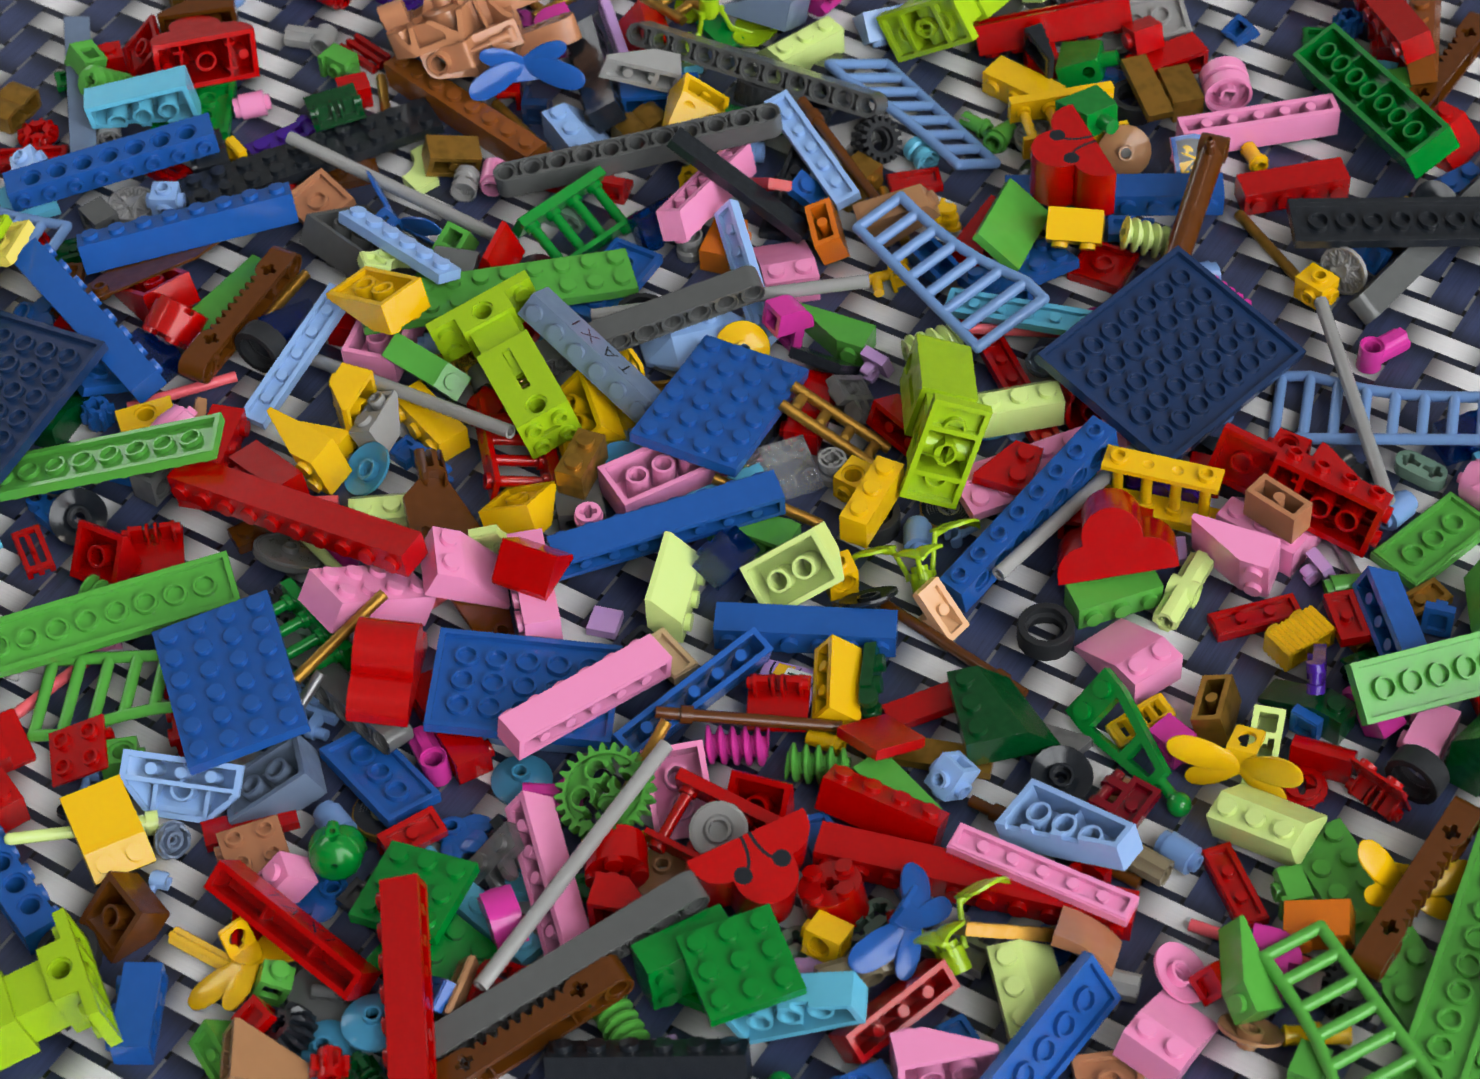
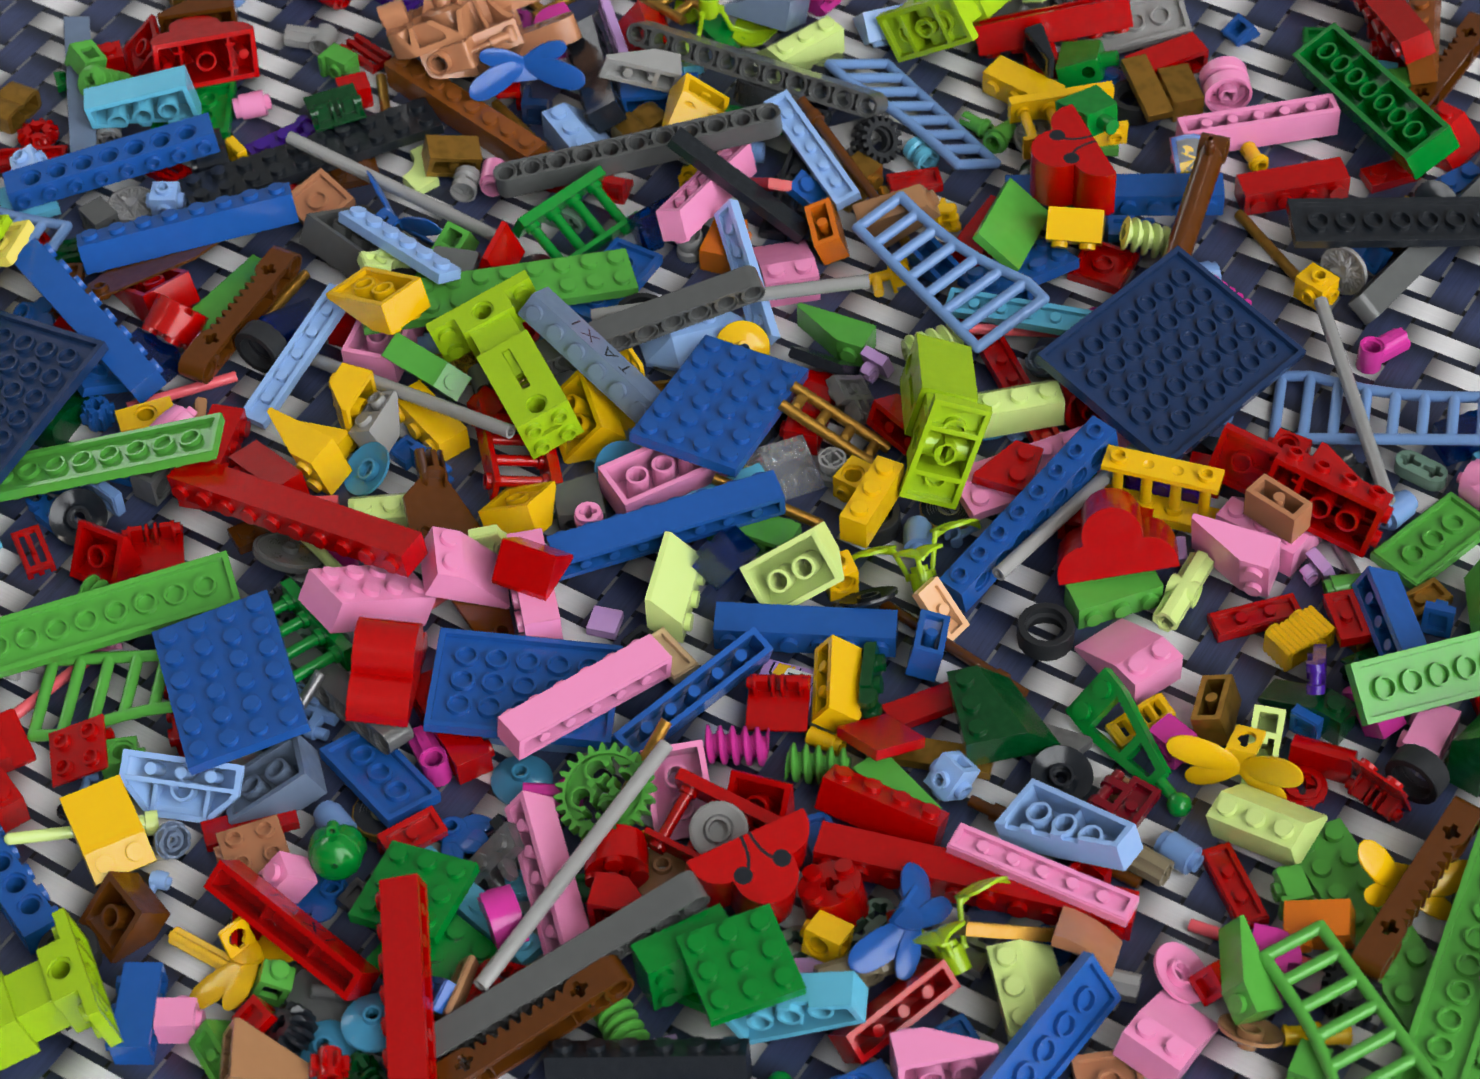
pearl gold bar [294,590,388,684] -> none
pearl gold brick [554,427,608,500] -> none
reddish brown bar [654,705,843,733] -> none
dark pink brick [761,295,814,351] -> none
medium nougat dish [1099,125,1152,174] -> none
red brick [1121,15,1165,56] -> none
blue gear [1332,7,1364,39] -> none
none -> medium blue tile [78,481,126,517]
none -> bright pink brick [153,995,206,1044]
none -> blue slope [905,609,951,682]
none -> red plate [1359,159,1421,194]

